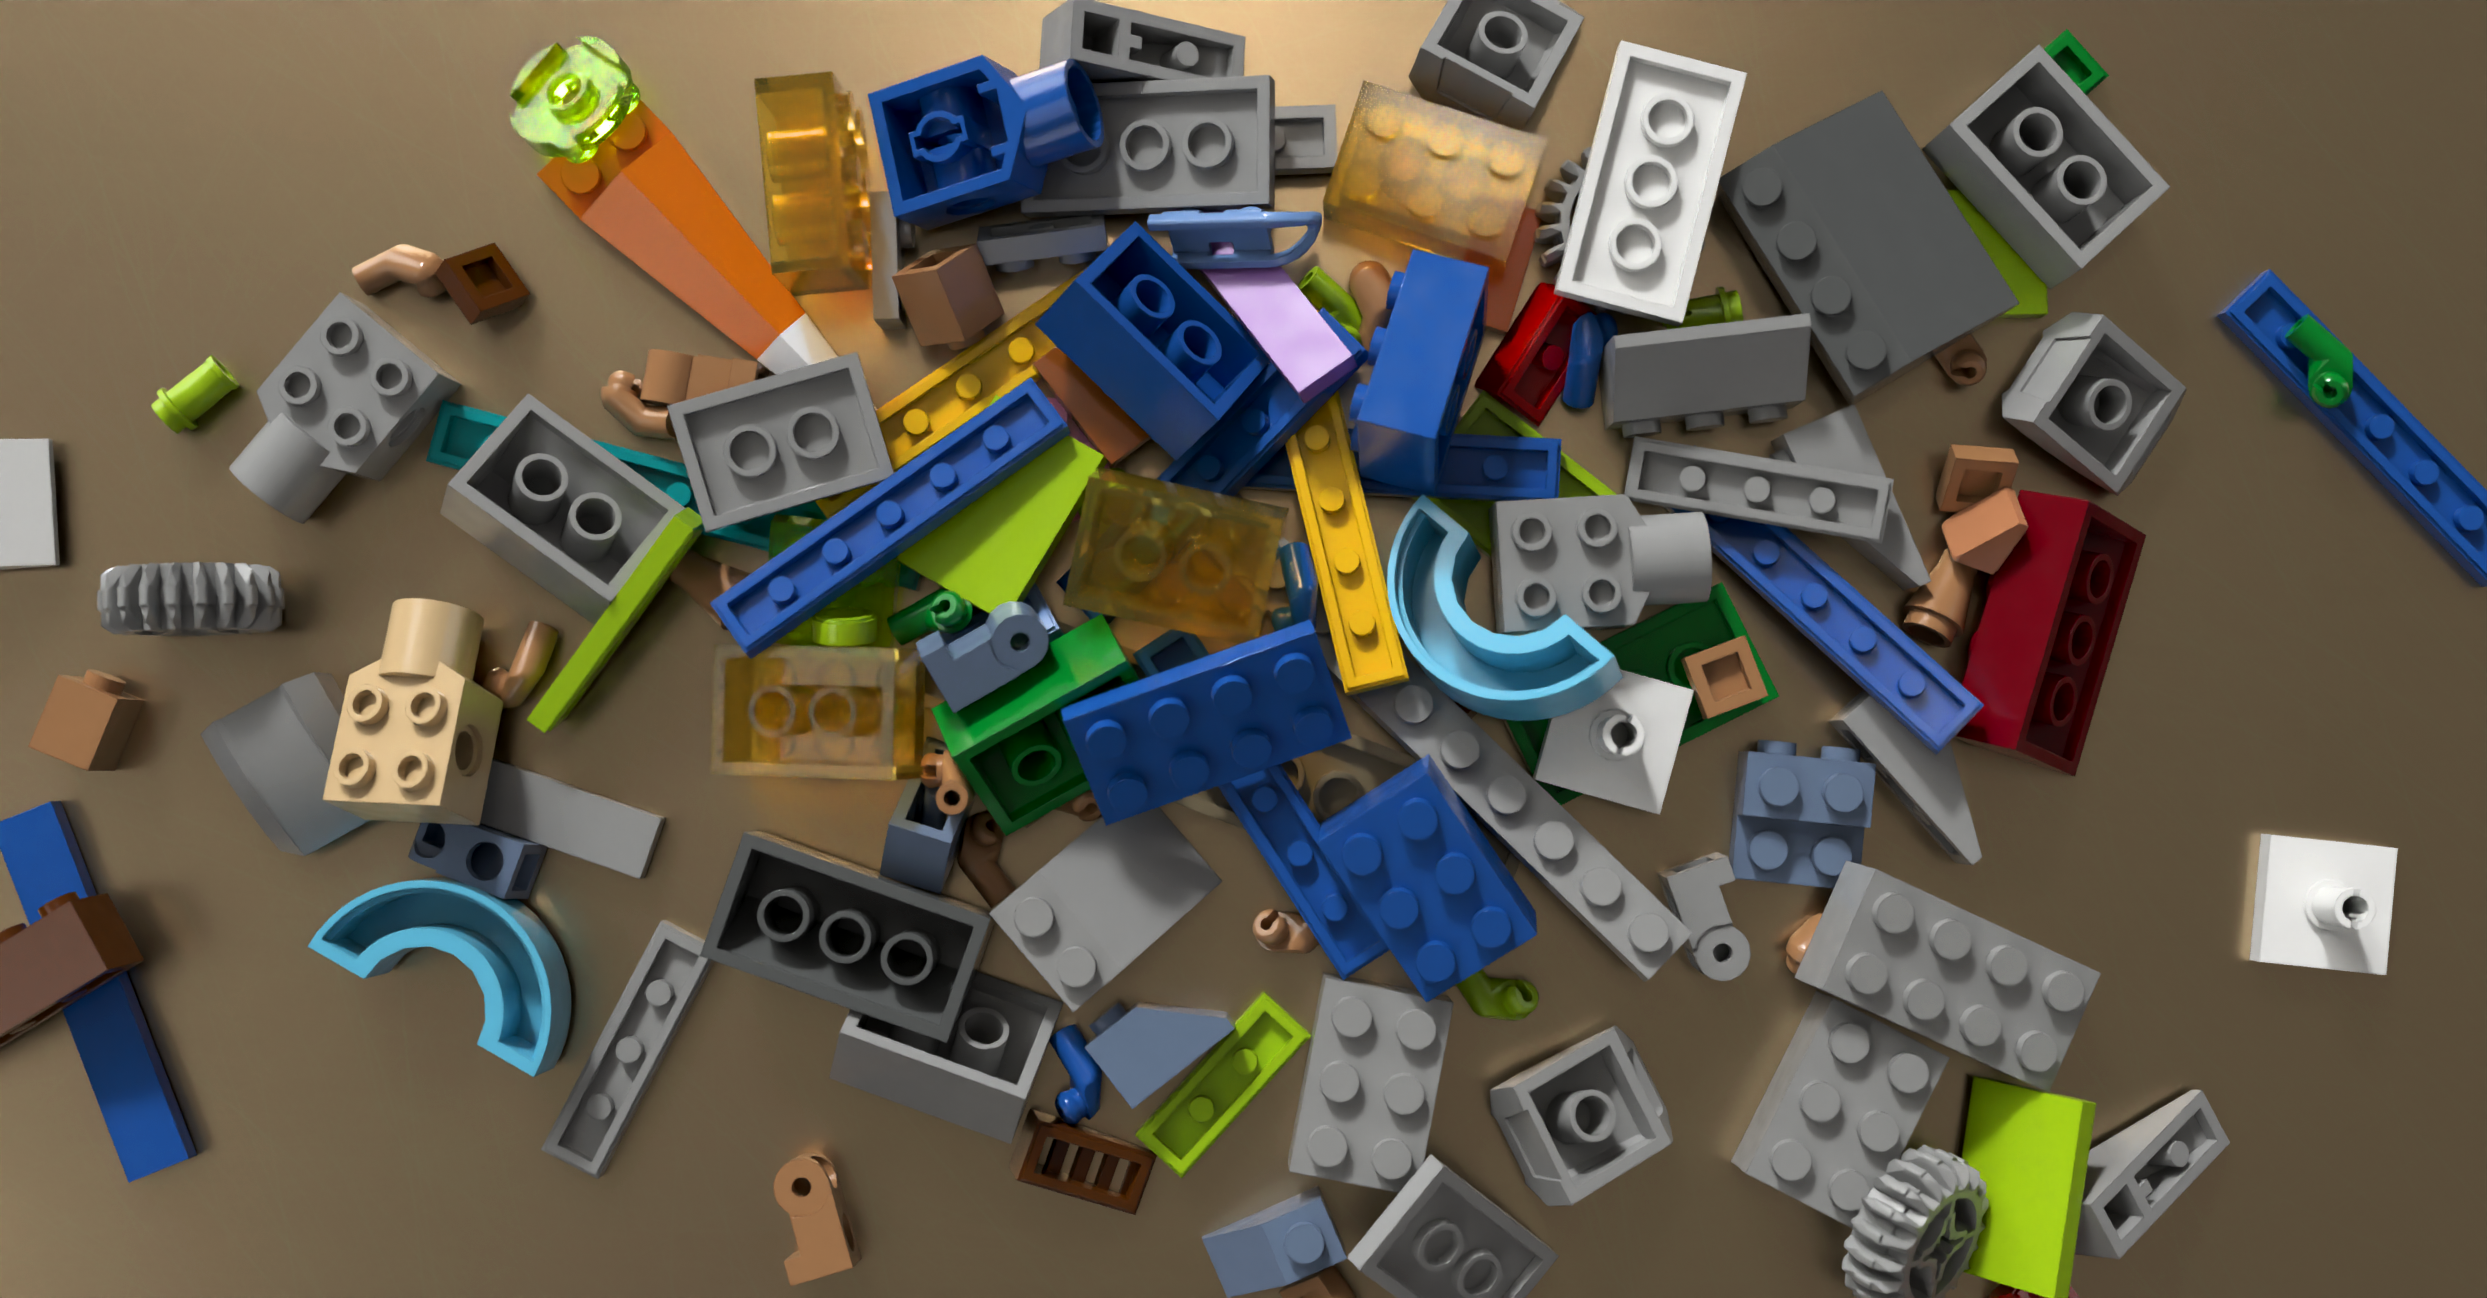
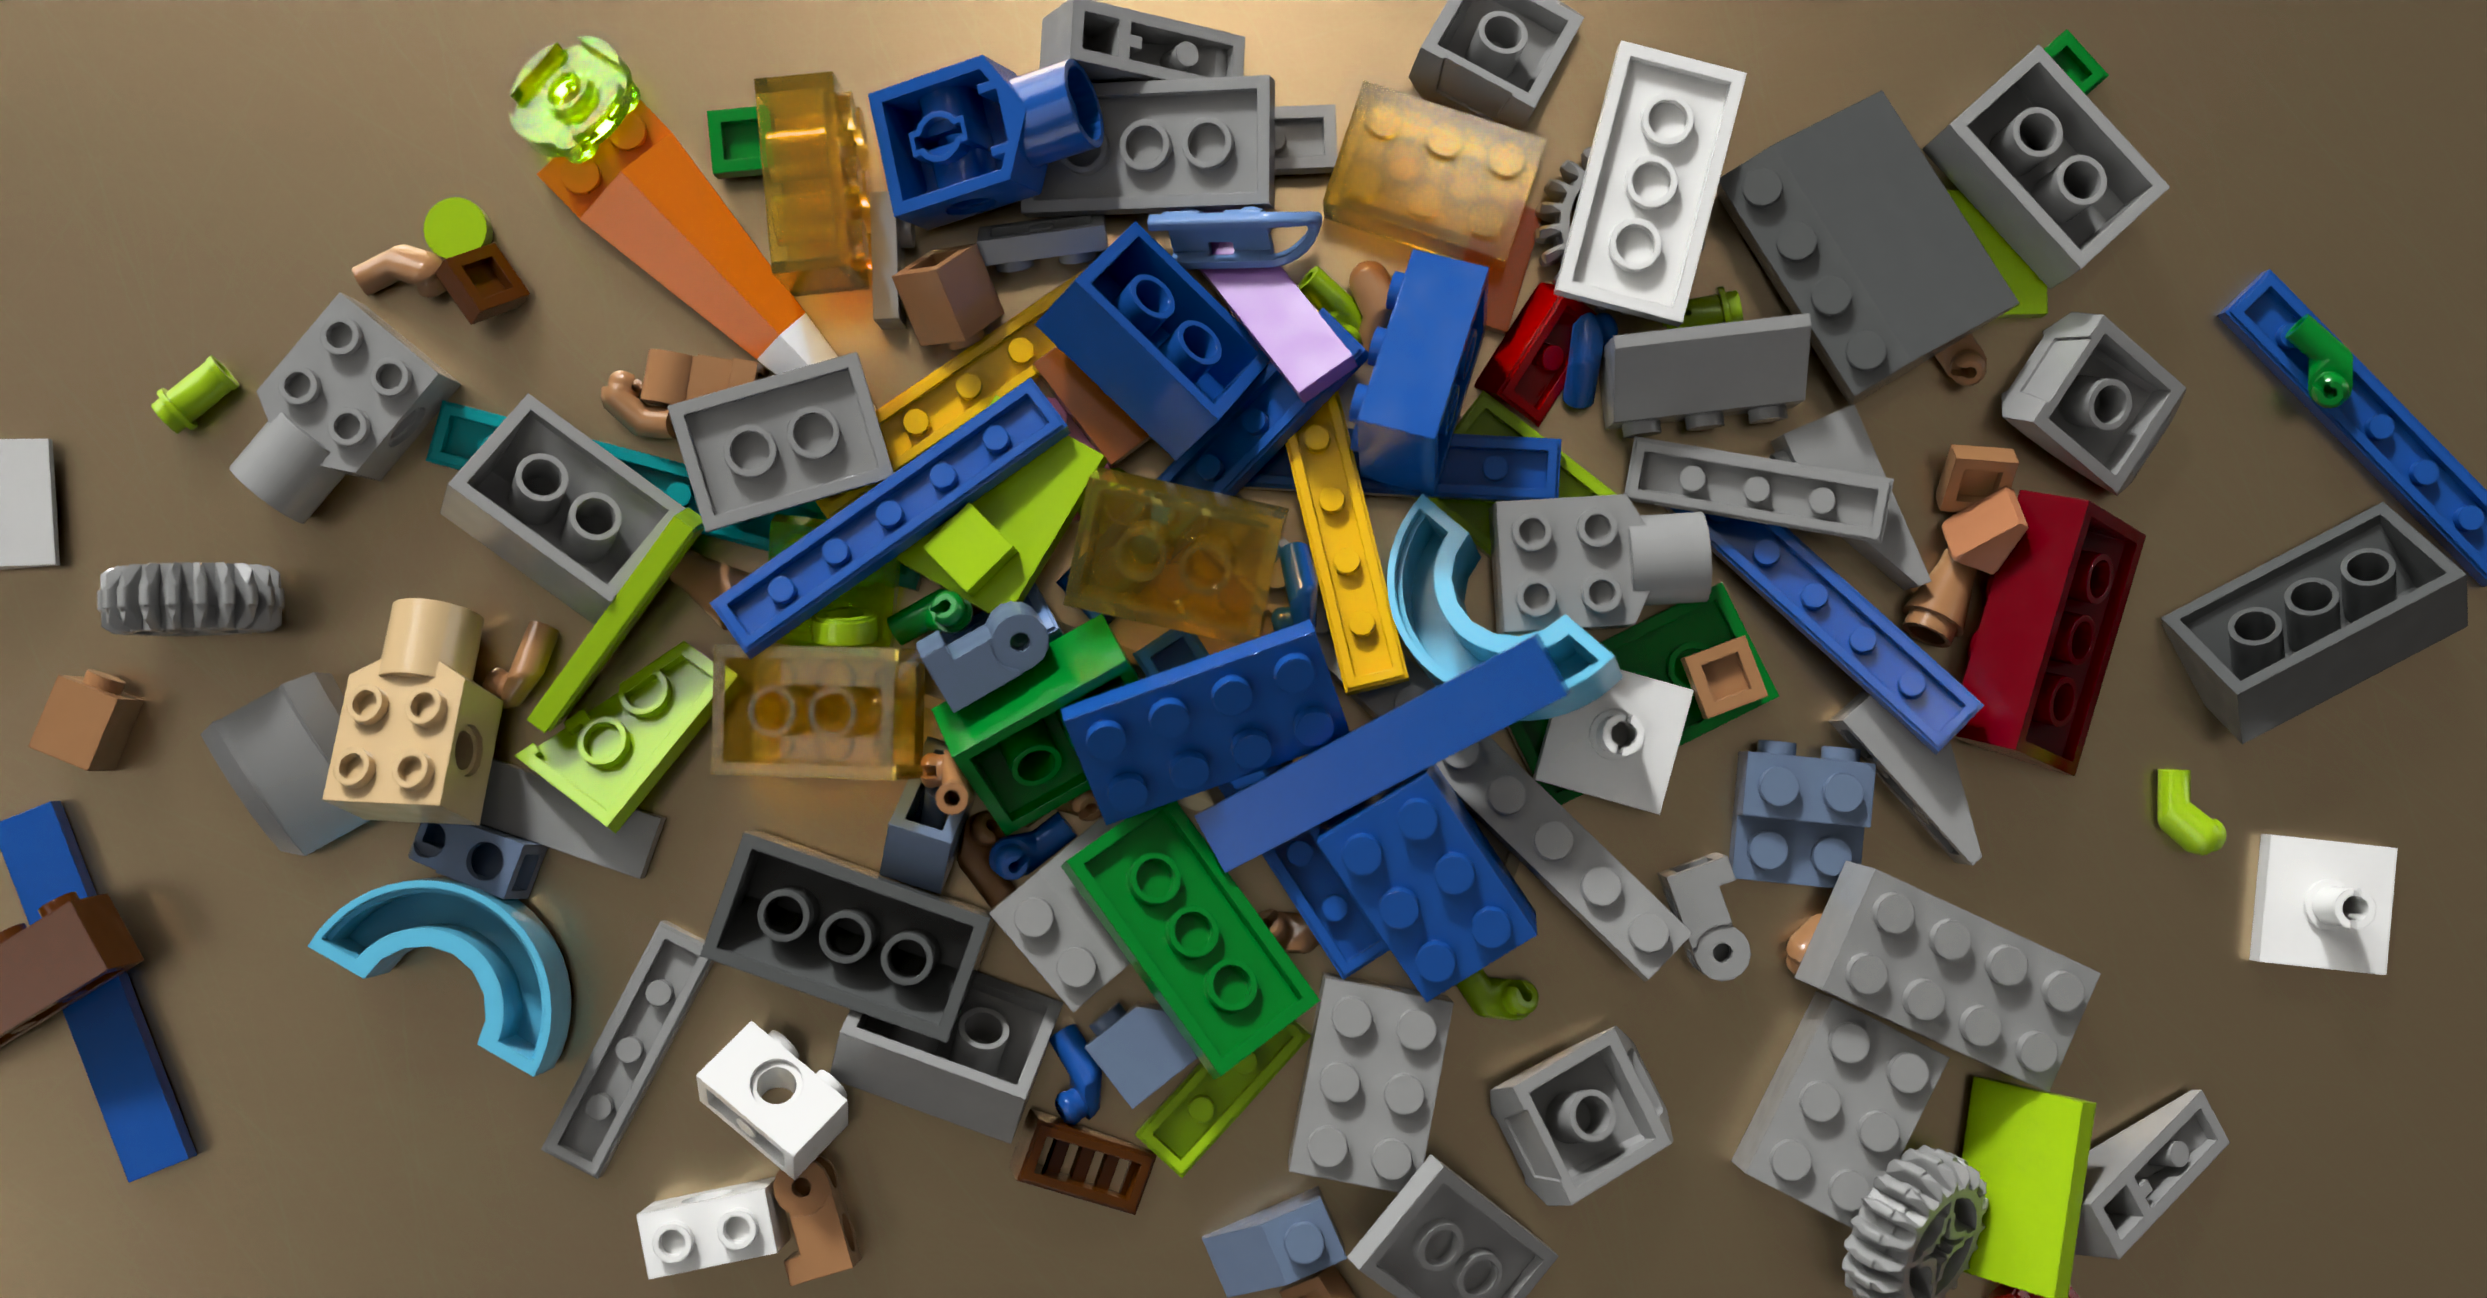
none -> lime tile [424,197,493,259]
none -> lime wing [514,641,738,834]
none -> white brick [636,1177,791,1280]
none -> white brick [696,1021,848,1180]
none -> green plate [707,105,780,179]
none -> lime tile [923,502,1018,597]
none -> blue arm [989,811,1078,880]
none -> green plate [1061,801,1321,1080]
none -> blue tile [1194,633,1570,873]
none -> lime arm [2157,769,2227,856]
none -> dark grey slope [2161,502,2468,744]

